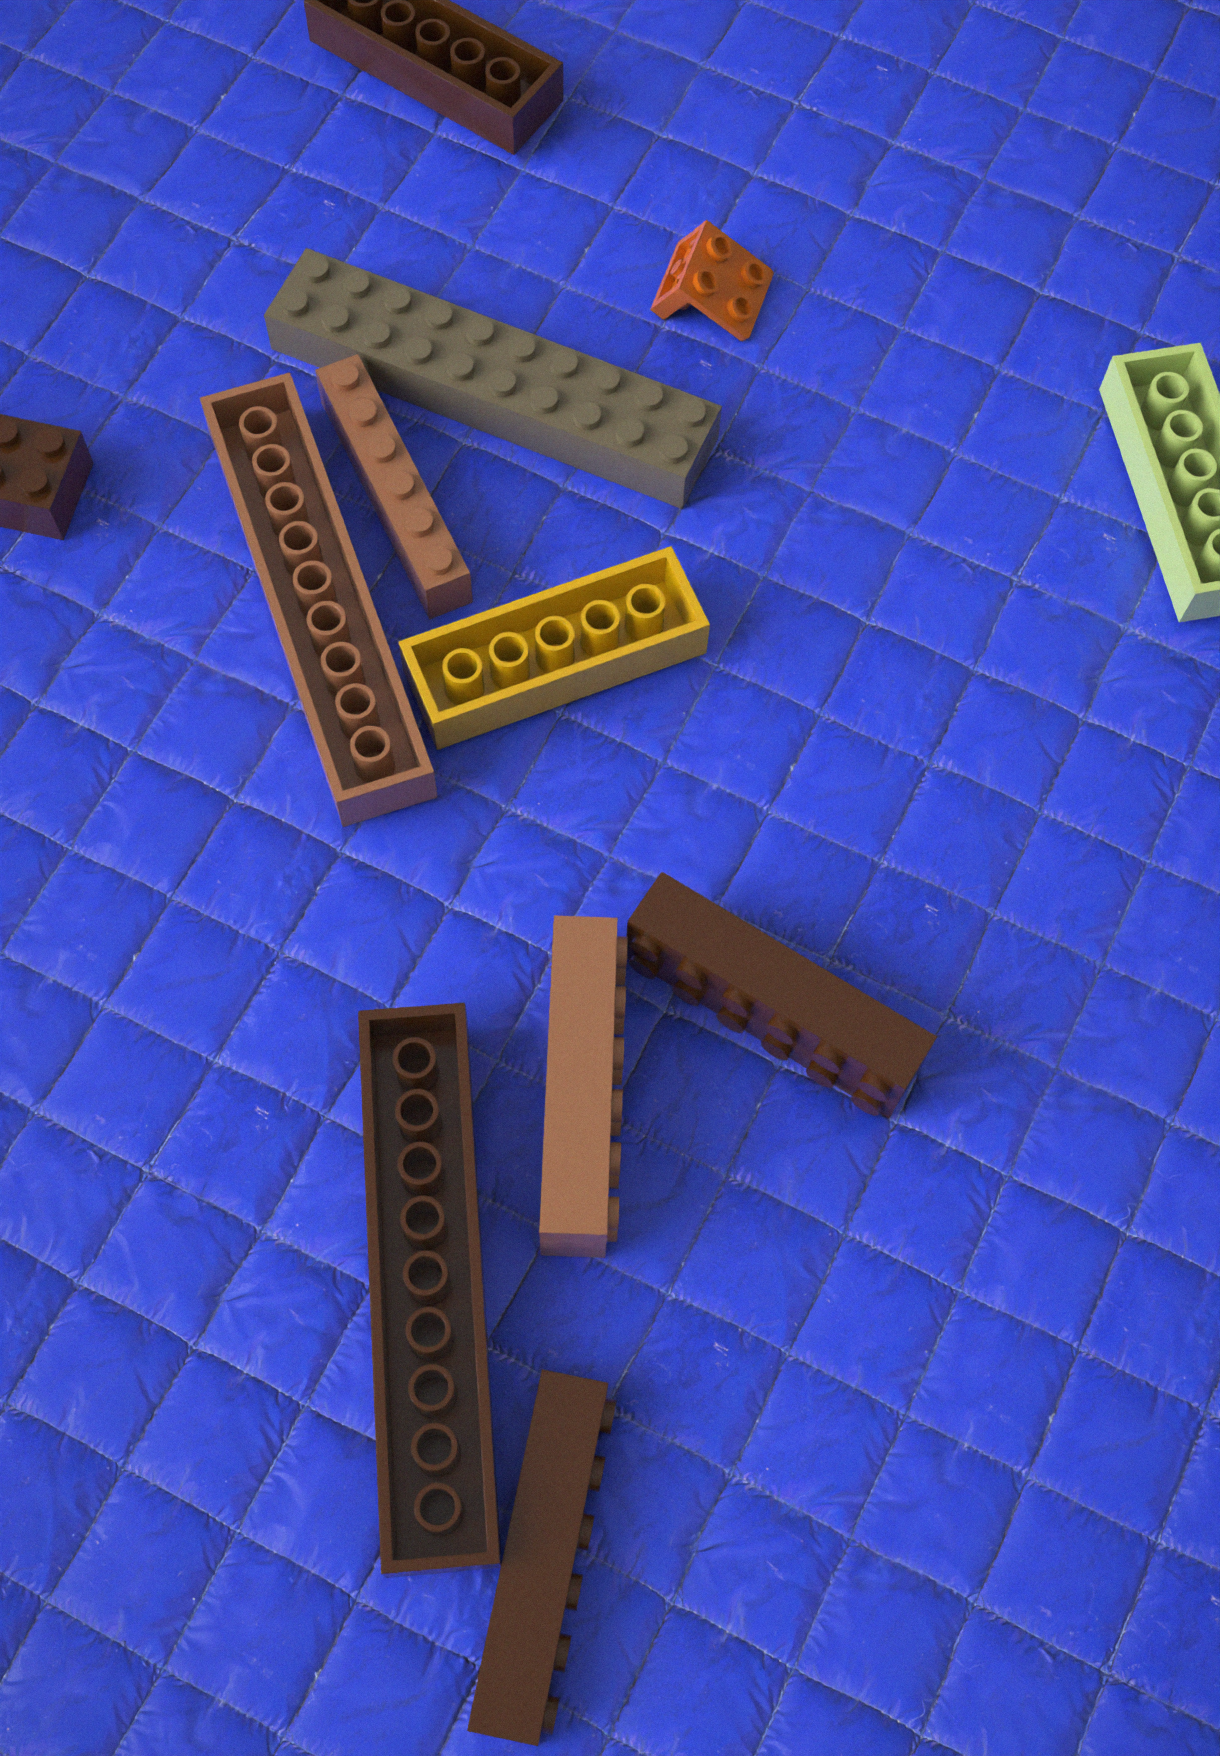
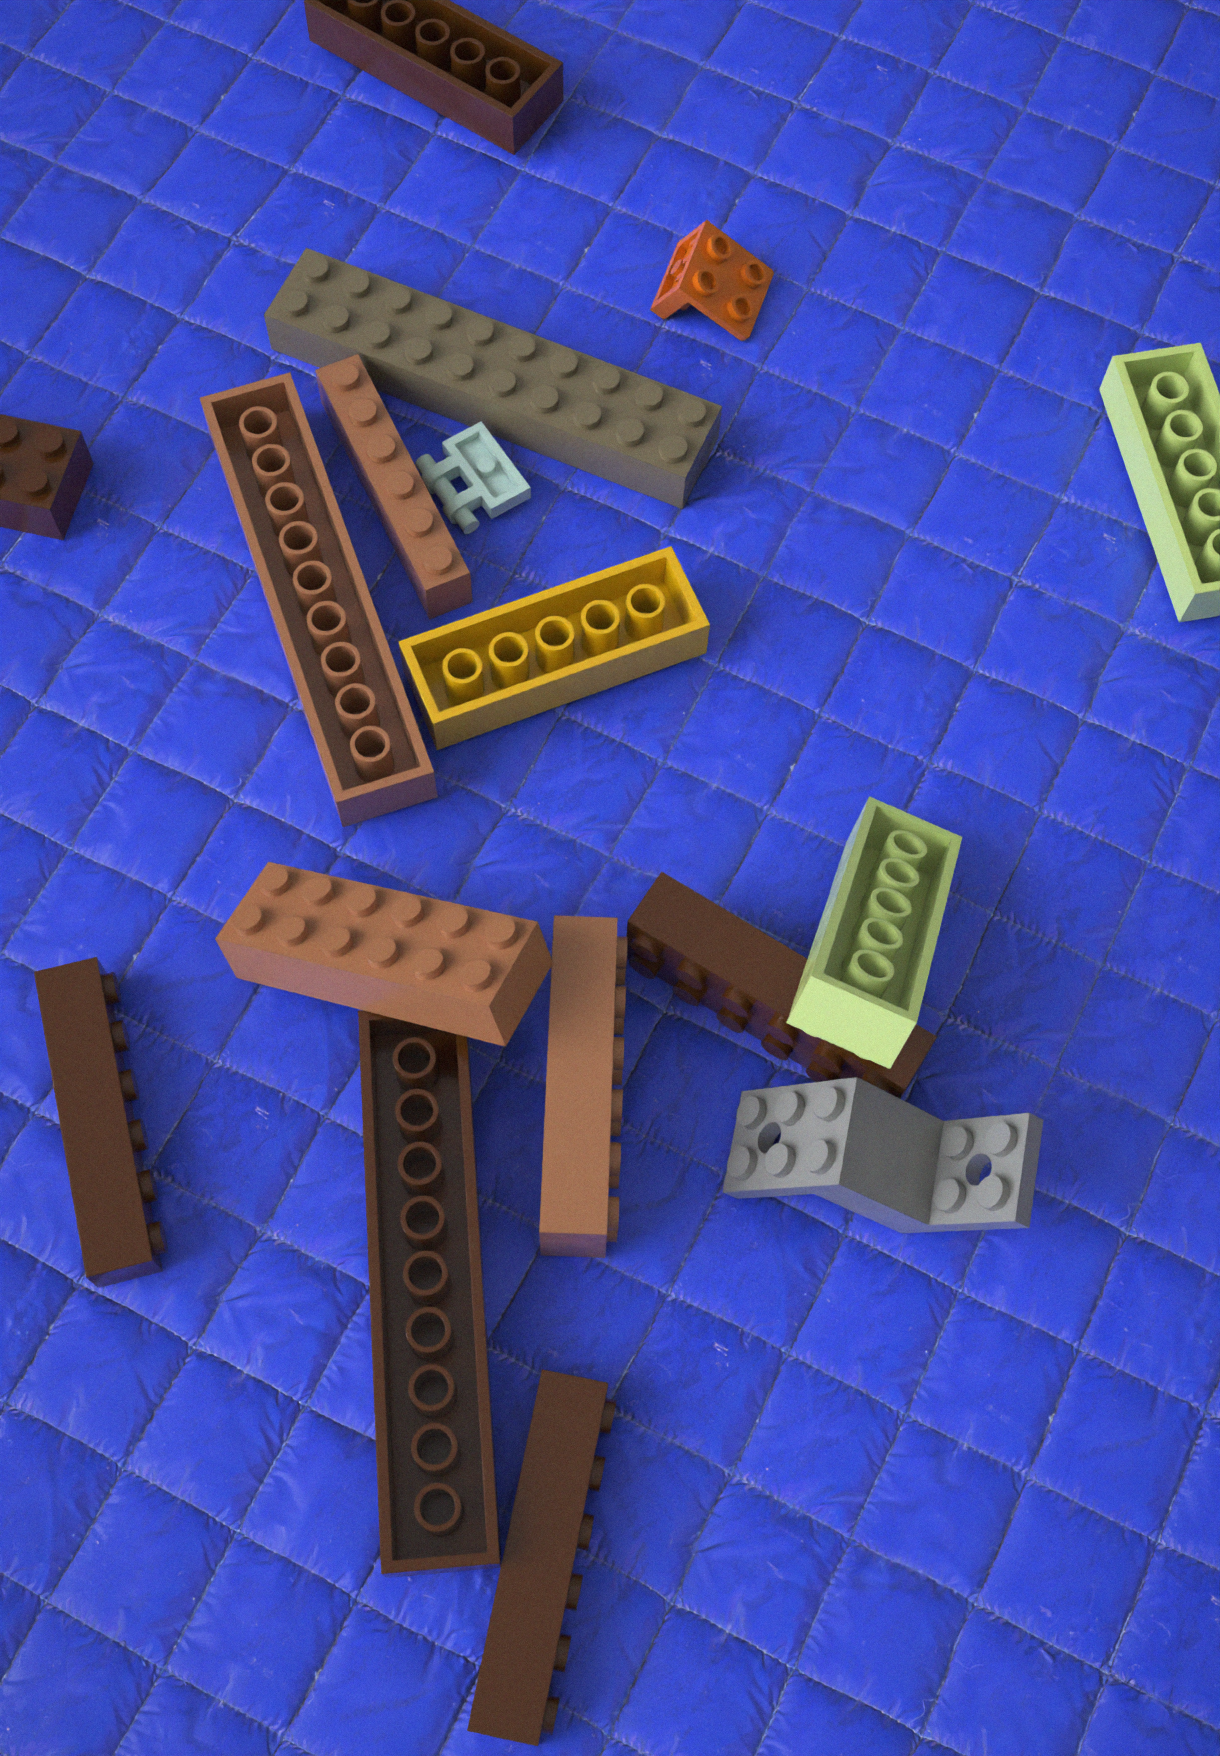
none -> reddish brown brick [34,957,168,1288]
none -> nougat brick [215,862,553,1047]
none -> light aqua plate [415,421,531,534]
none -> light grey bracket [723,1077,1044,1233]
none -> yellowish green brick [787,796,962,1069]

